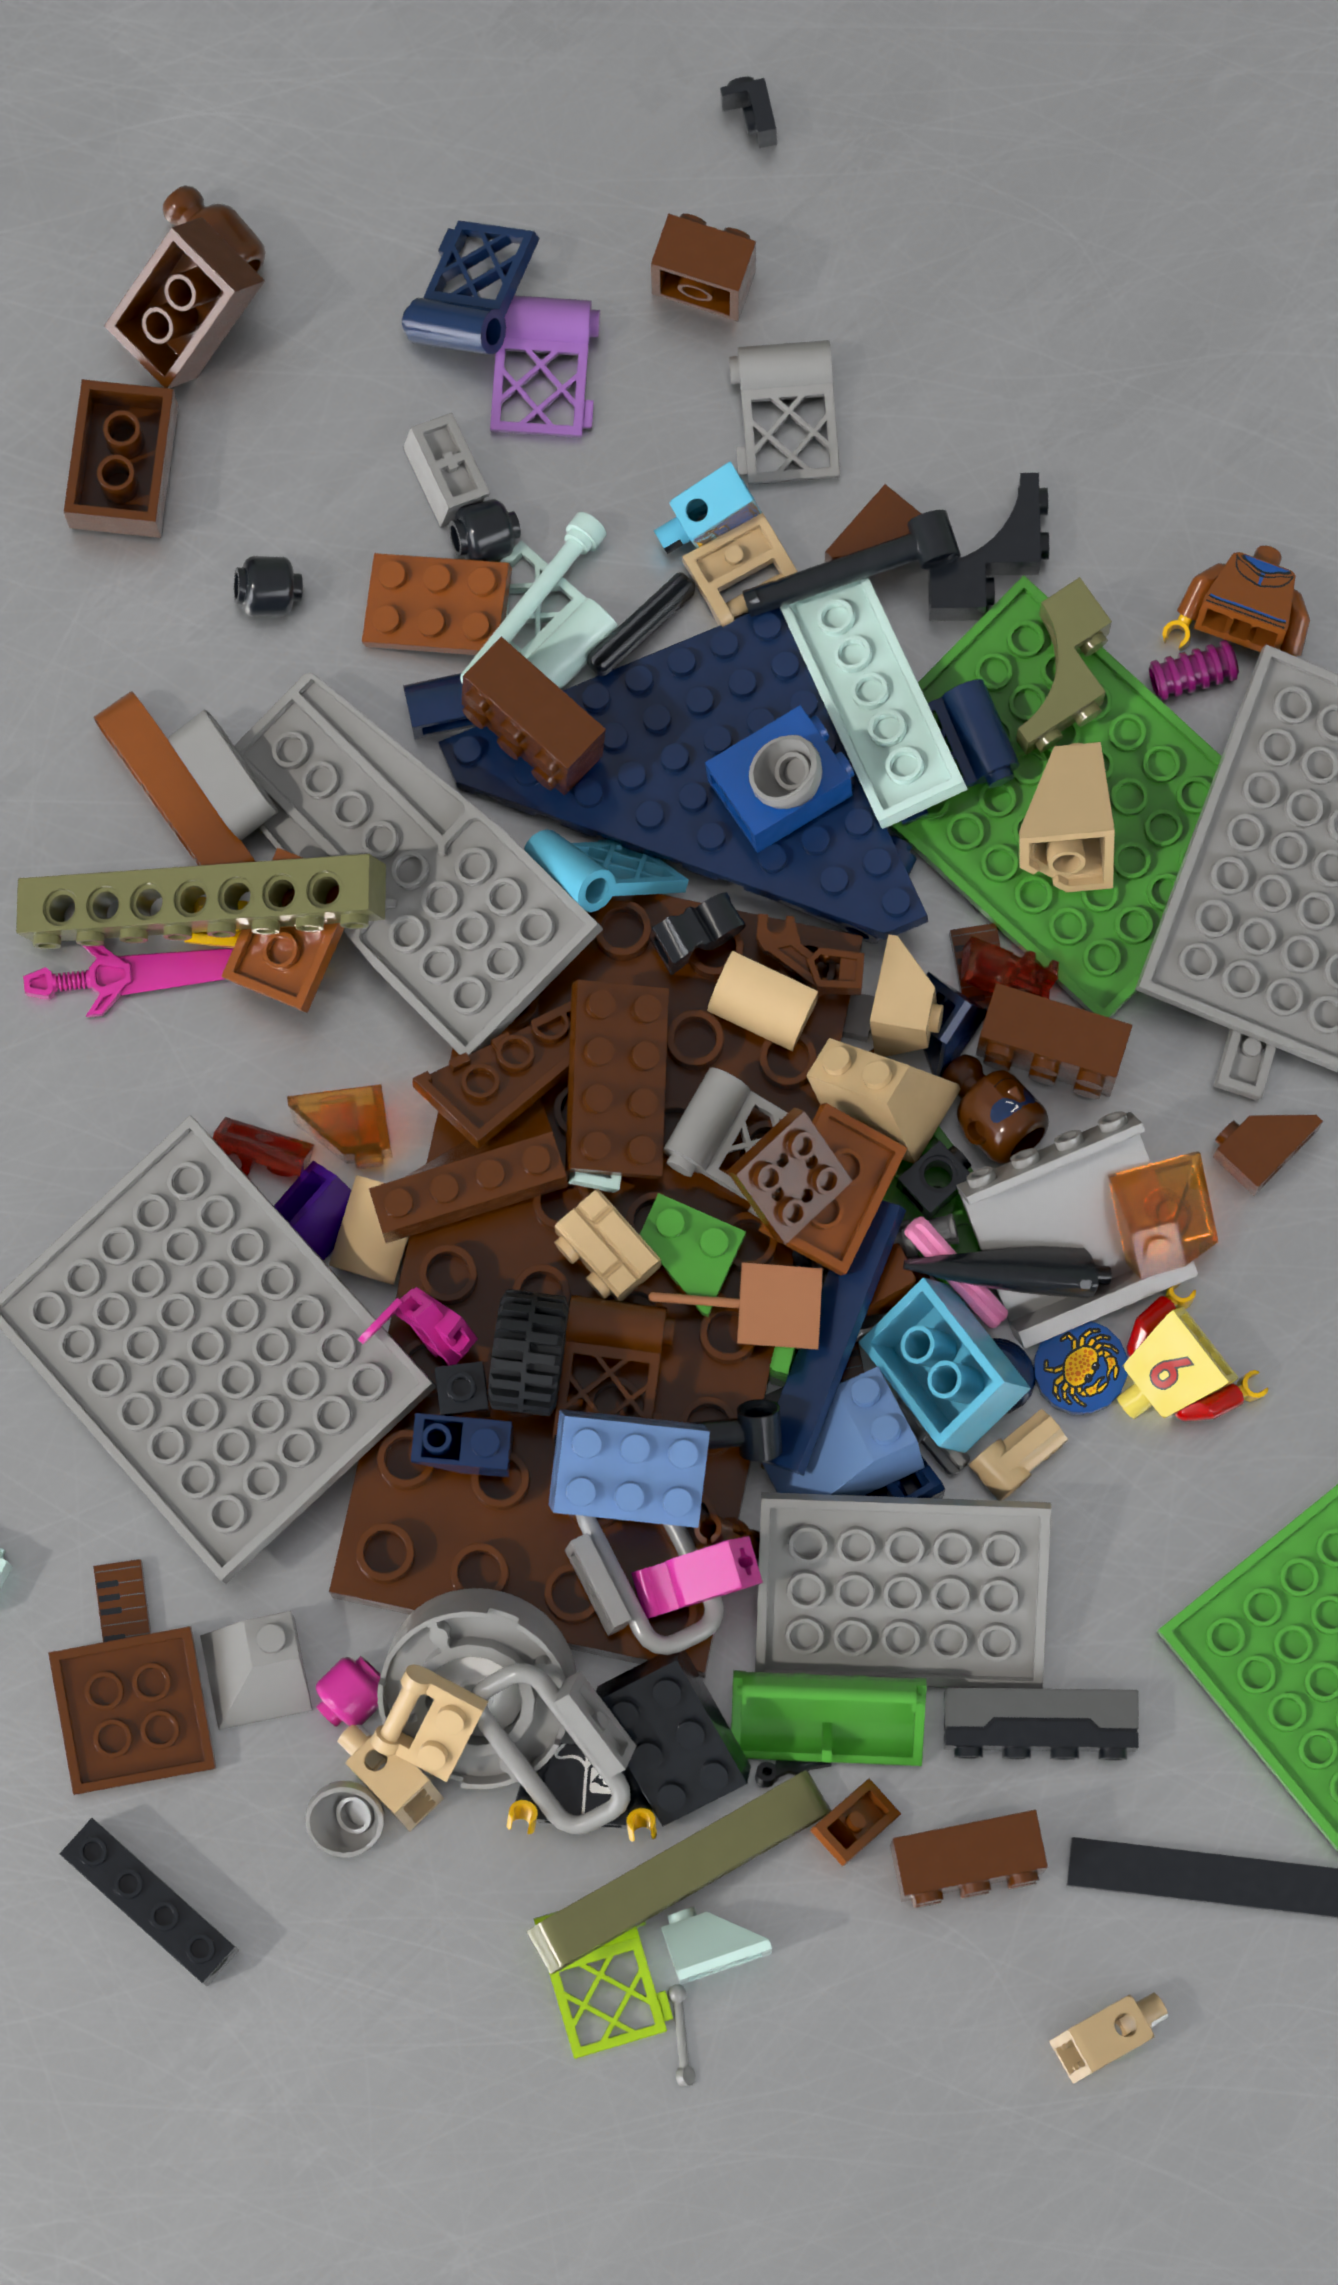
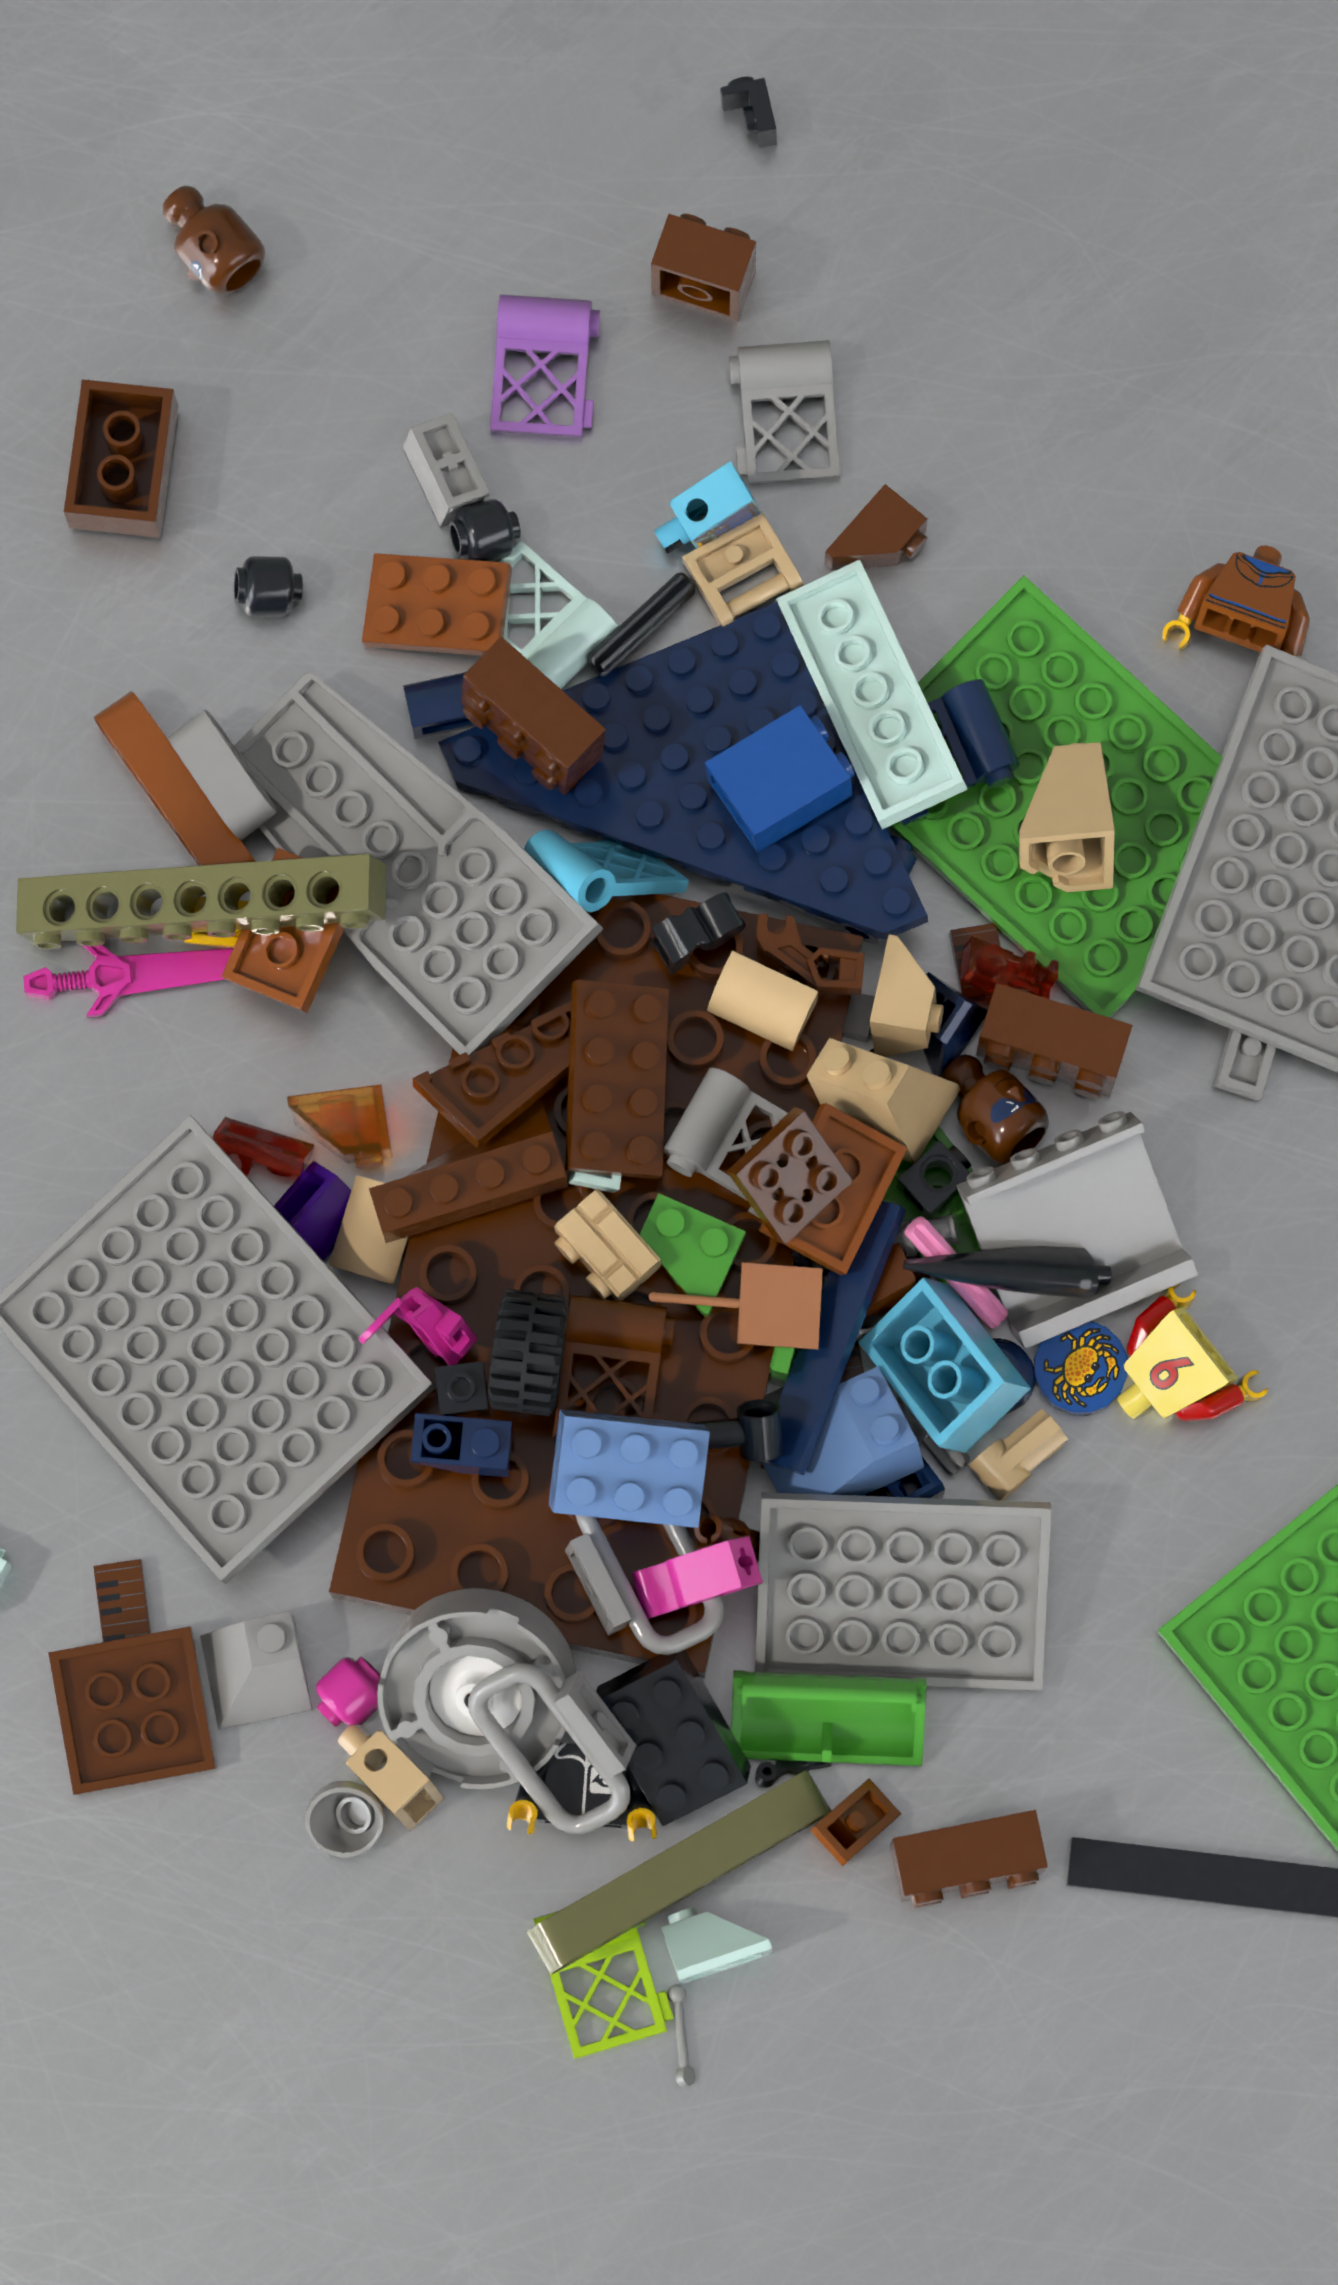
black piece [59,1818,239,1986] -> none
reddish brown brick [104,217,265,389] -> none
tan plate [370,1664,489,1782] -> none
dark blue piece [402,220,540,355] -> none
light aqua piece [460,512,607,683] -> none
black piece [742,510,961,617] -> none
light grey piece [749,735,823,809] -> none
black arch [928,473,1049,621] -> none
piece [944,1688,1139,1761] -> none
olive arch [1016,577,1112,755] -> none
tan torso [1049,1993,1168,2084] -> none
clear orange slope [1108,1151,1219,1279] -> none
magenta piece [1149,640,1239,701] -> none
reddish brown slope [1213,1115,1323,1196] -> none

